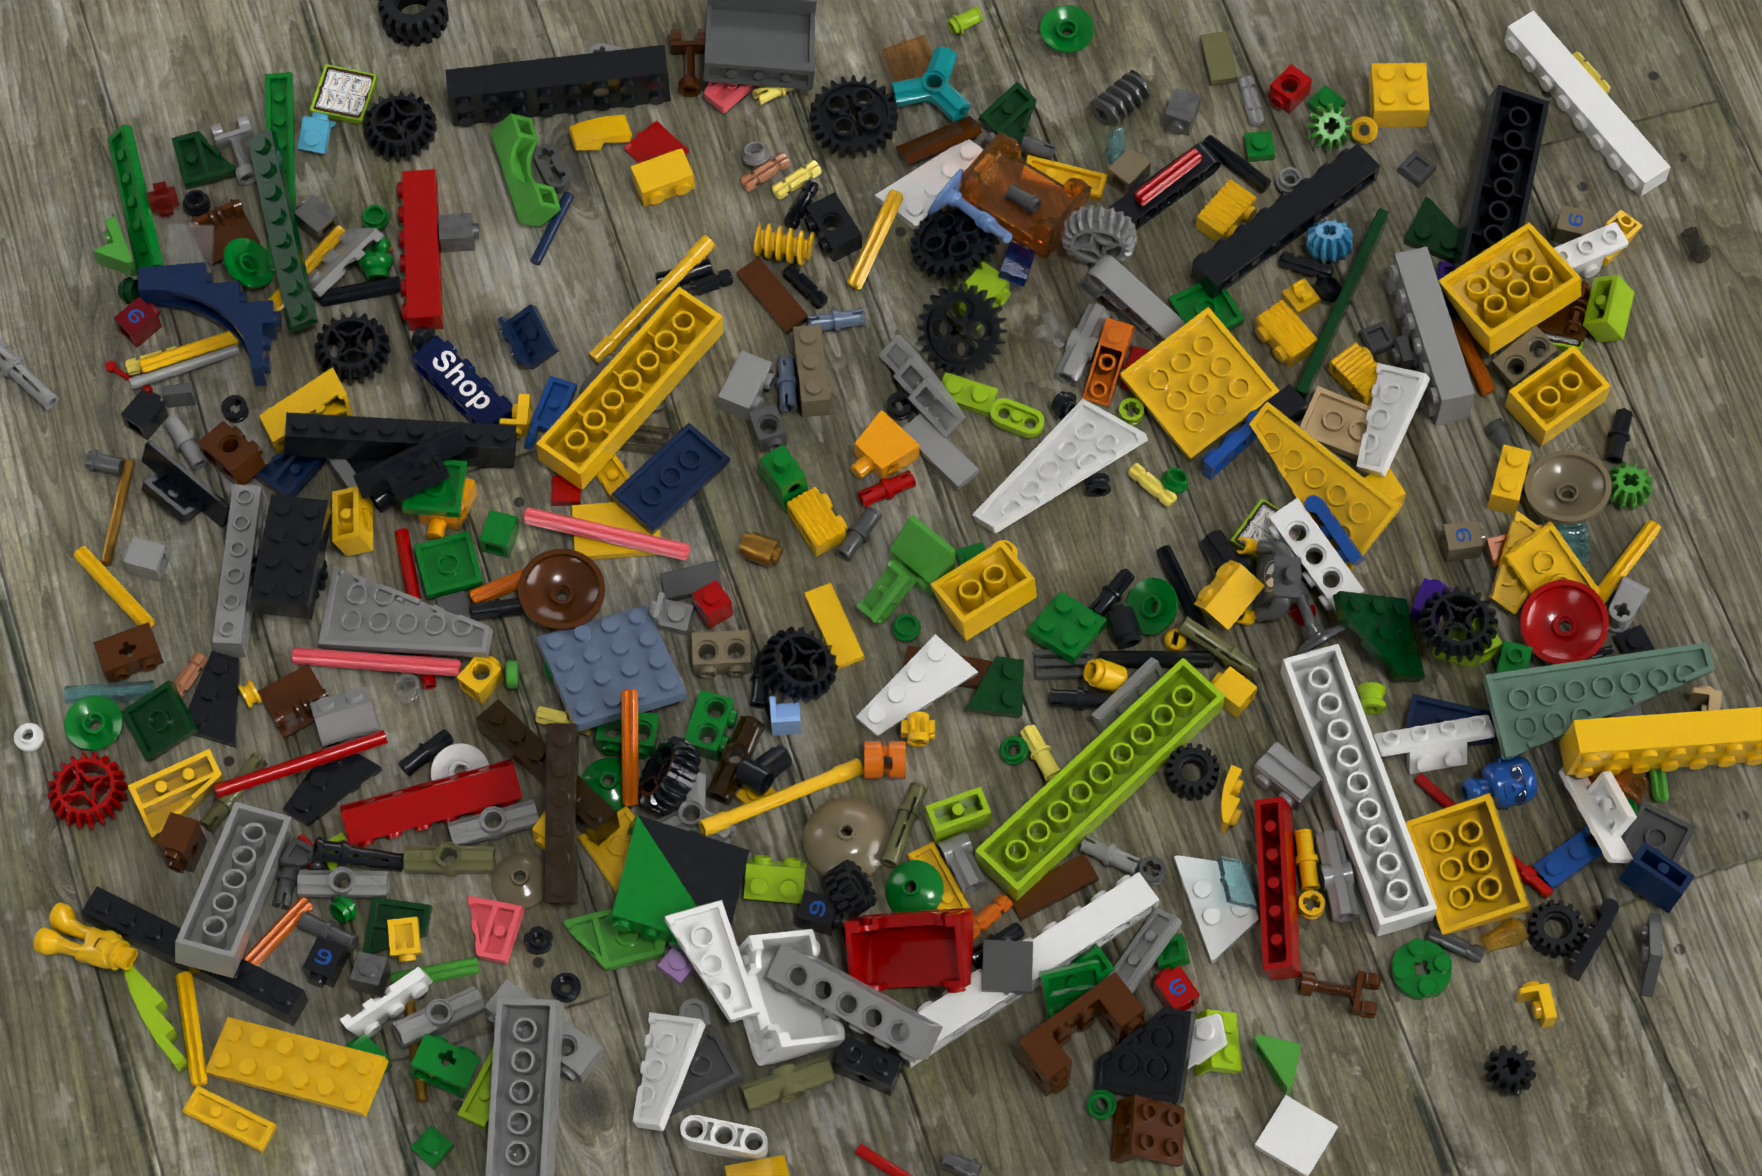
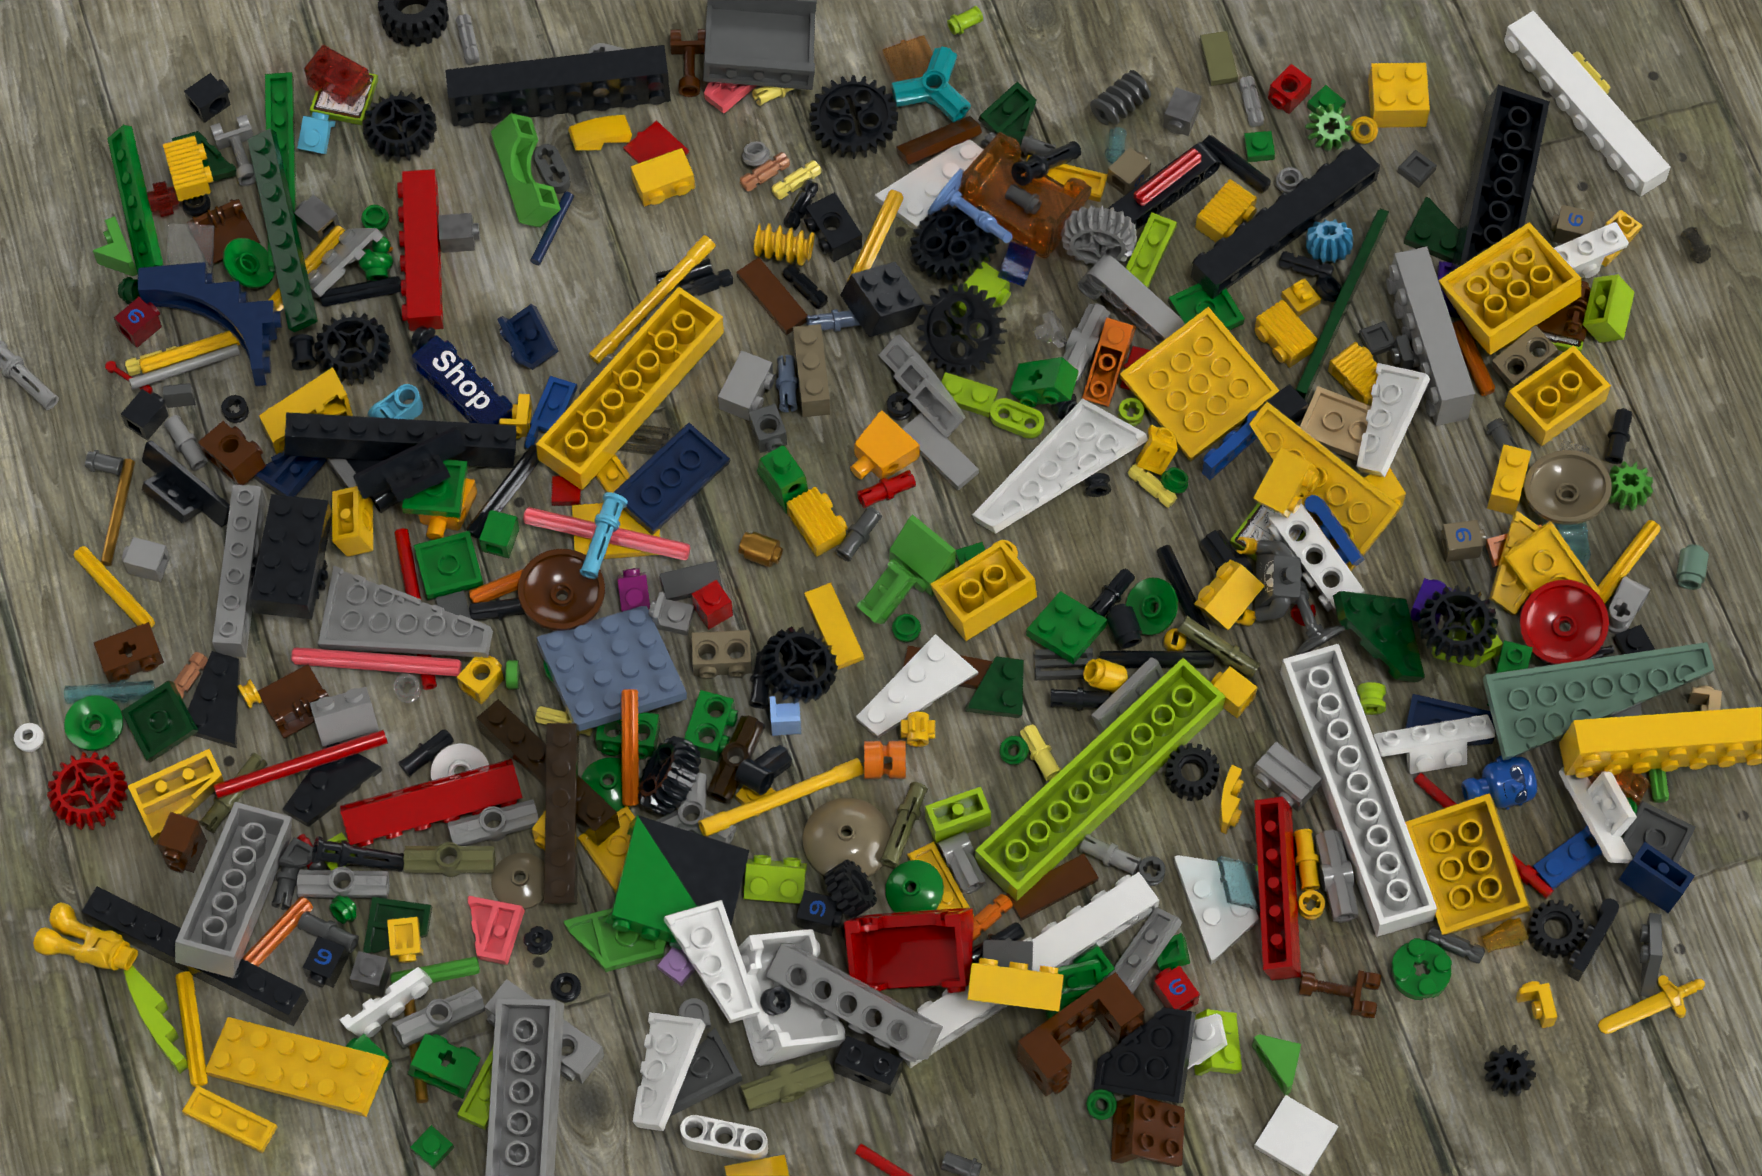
green dish [1040,5,1094,53] -> none
none -> yellow brick [162,135,214,202]
none -> black brick [184,73,231,123]
none -> black bush [289,334,317,371]
none -> clear red brick [304,45,371,107]
none -> medium azure piece [368,384,423,420]
none -> light grey axle [456,14,480,65]
none -> black axle [466,445,539,539]
none -> medium azure pin [580,492,628,579]
none -> magenta bracket [617,568,650,612]
none -> black bush [760,986,791,1016]
none -> black brick [840,262,925,337]
none -> yellow brick [967,958,1064,1012]
none -> green brick [1010,357,1079,407]
none -> black pin [1011,141,1081,186]
none -> lime plate [1126,212,1177,288]
none -> yellow bracket [1136,425,1178,476]
none -> yellow brick [1253,447,1320,518]
none -> yellow sword [1598,975,1705,1034]
none -> sand green brick [1676,544,1709,590]

